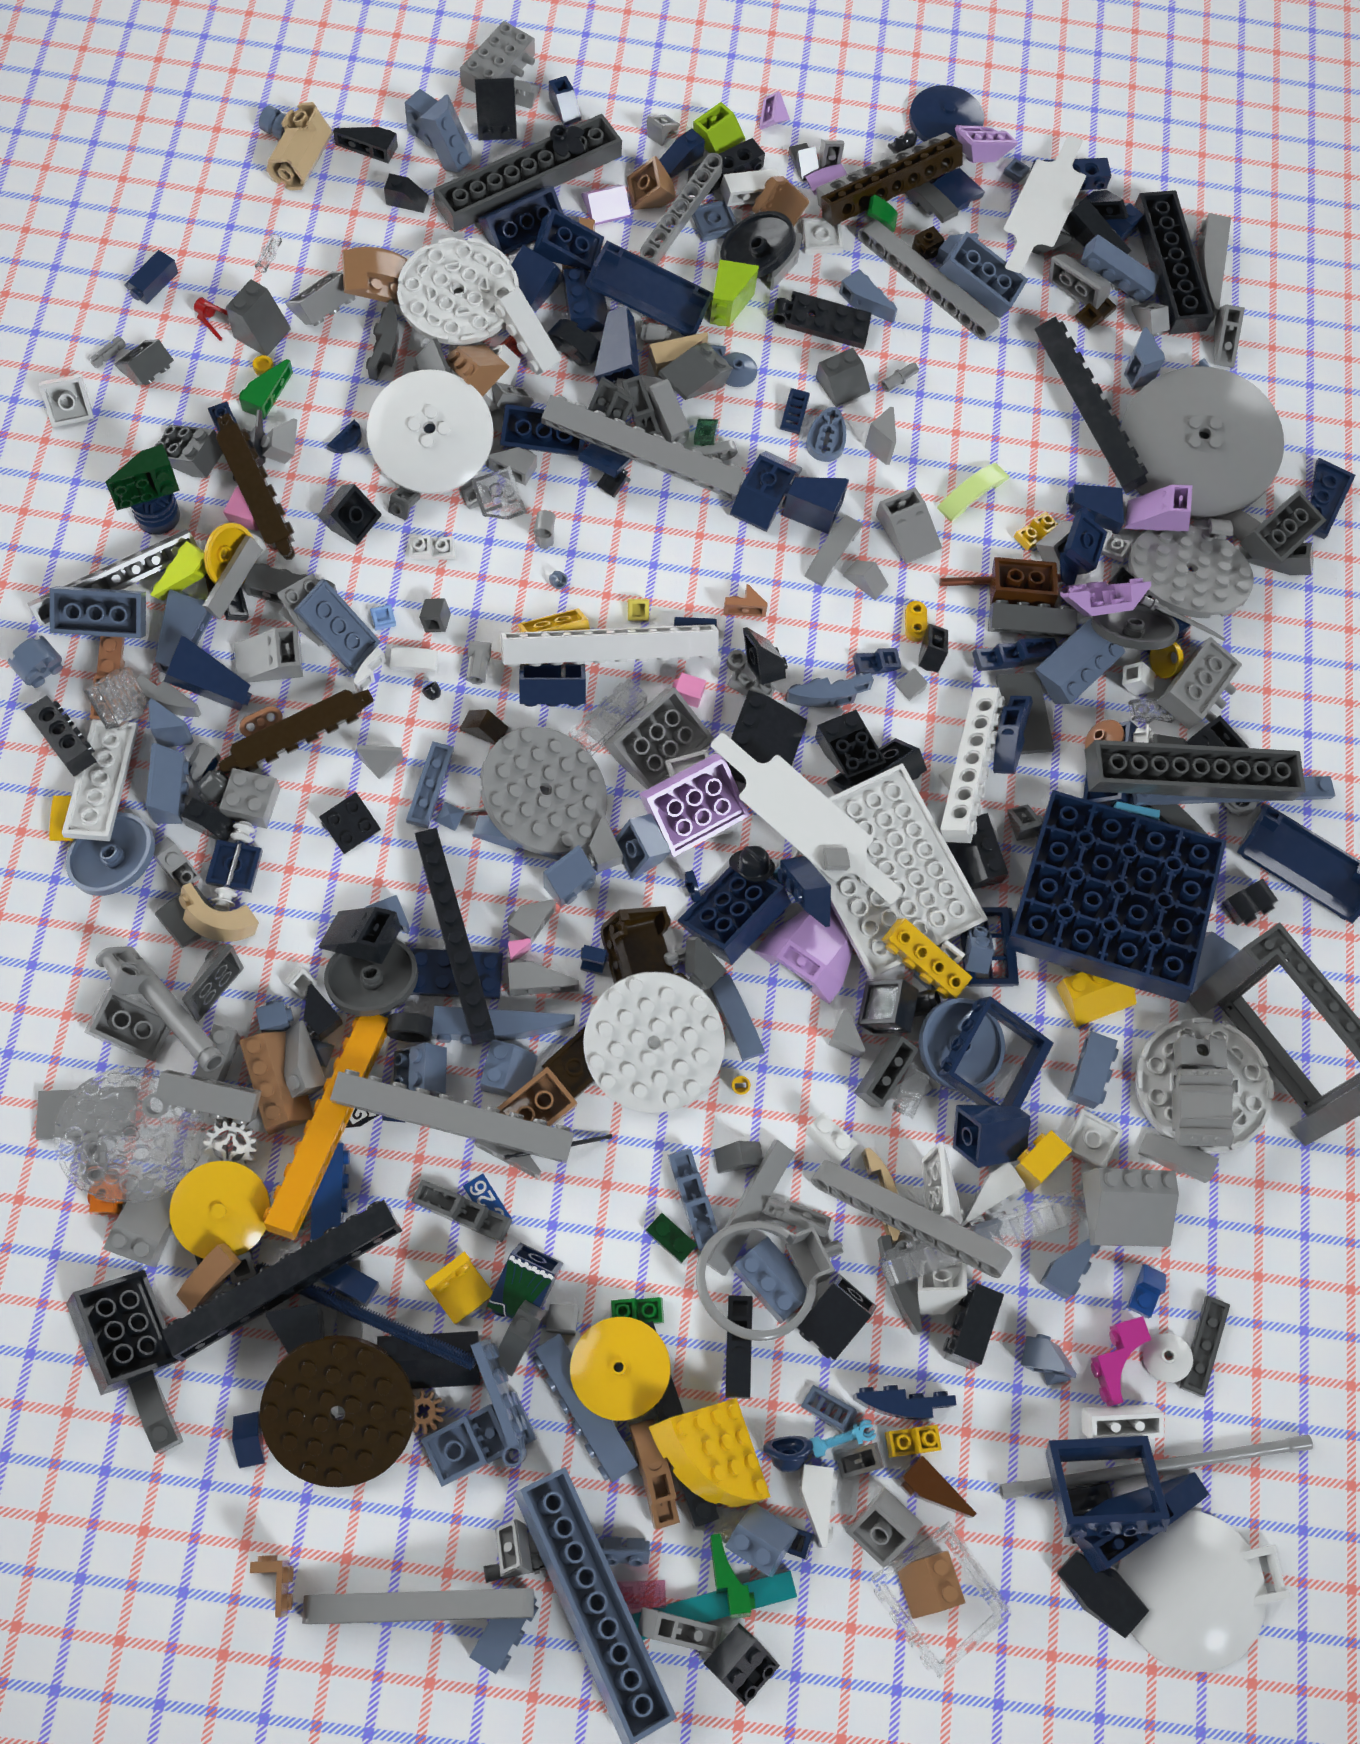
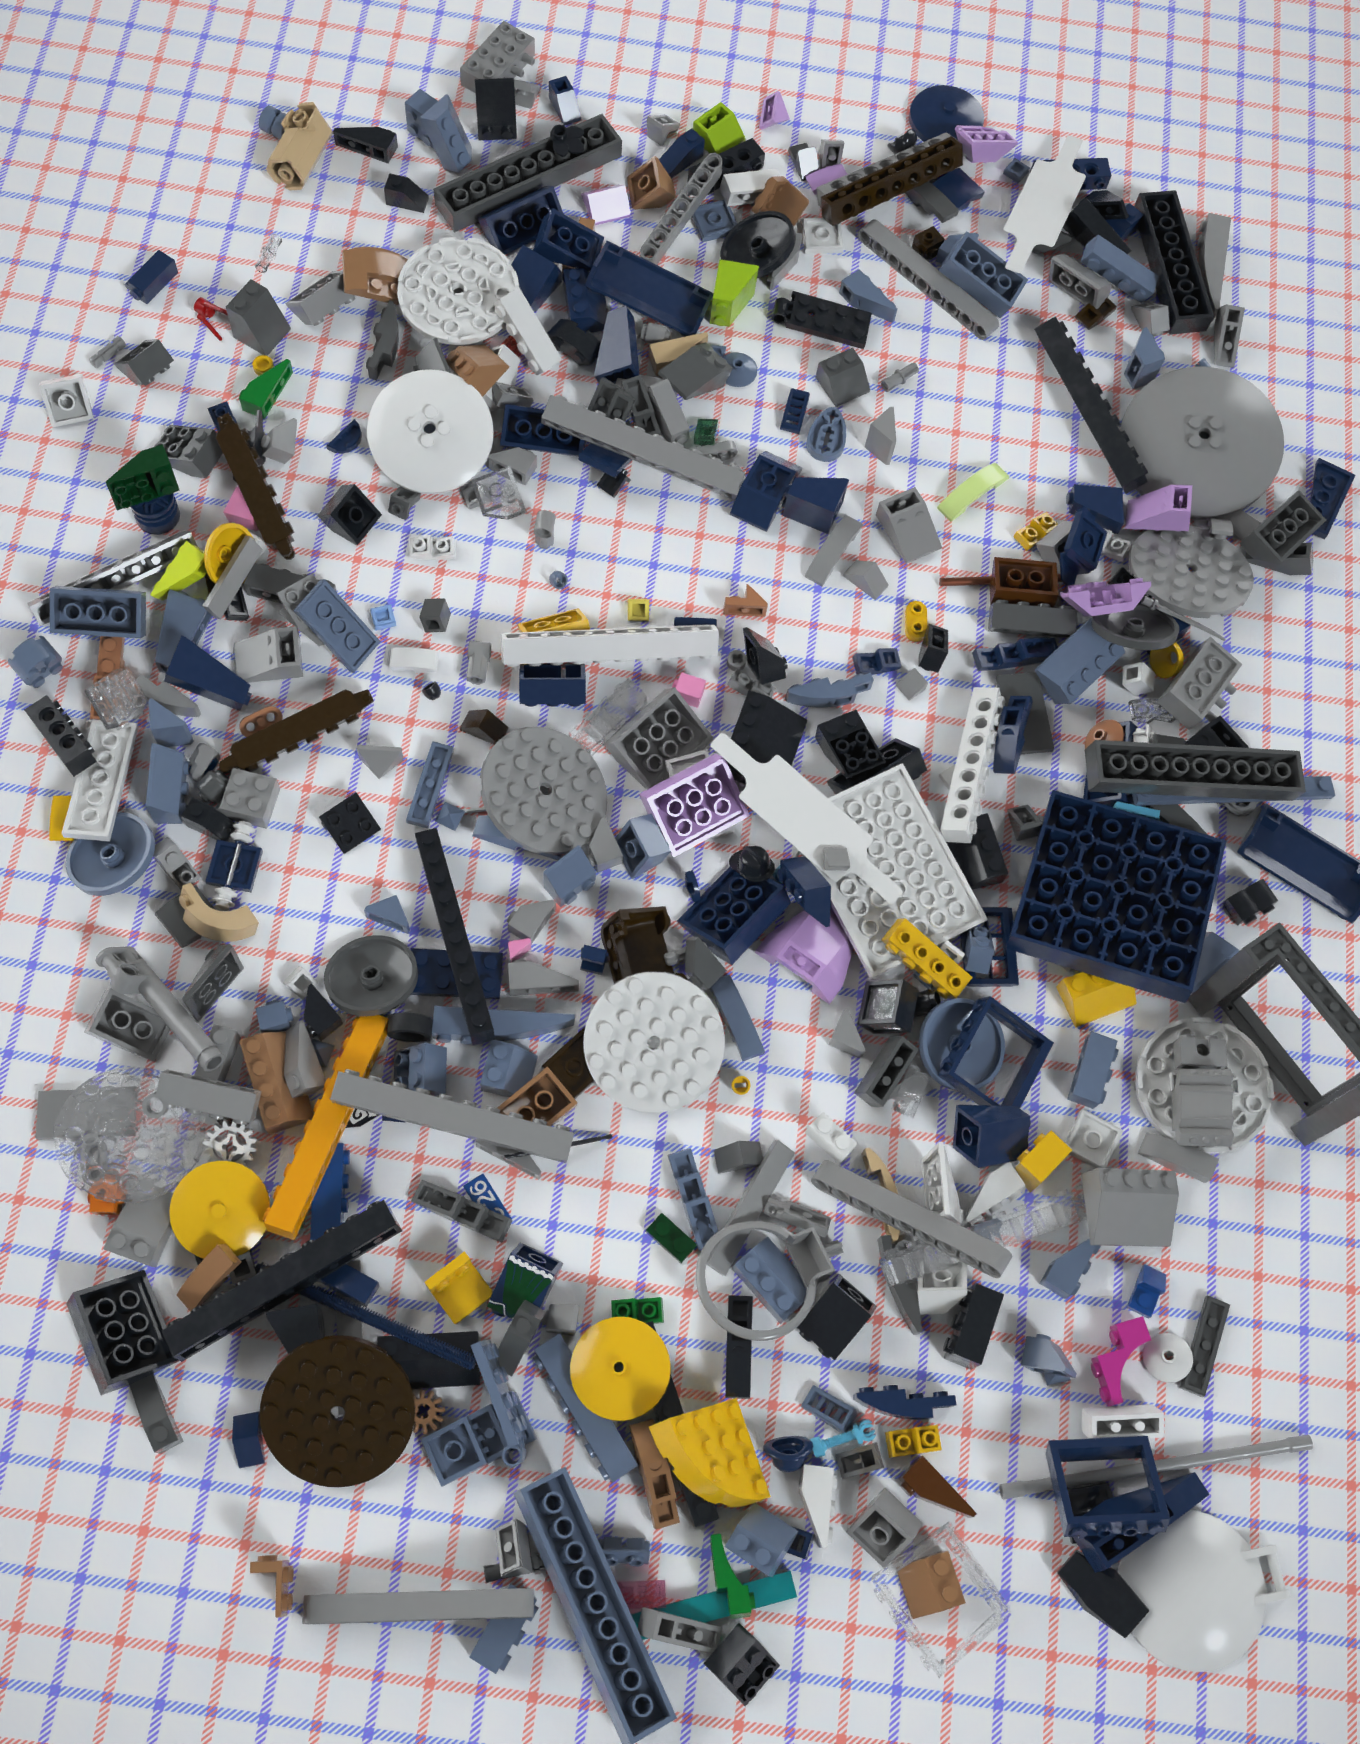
black slope [319,907,401,964] -> none
white slope [354,647,386,693] -> none
green slope [867,195,898,232] -> none

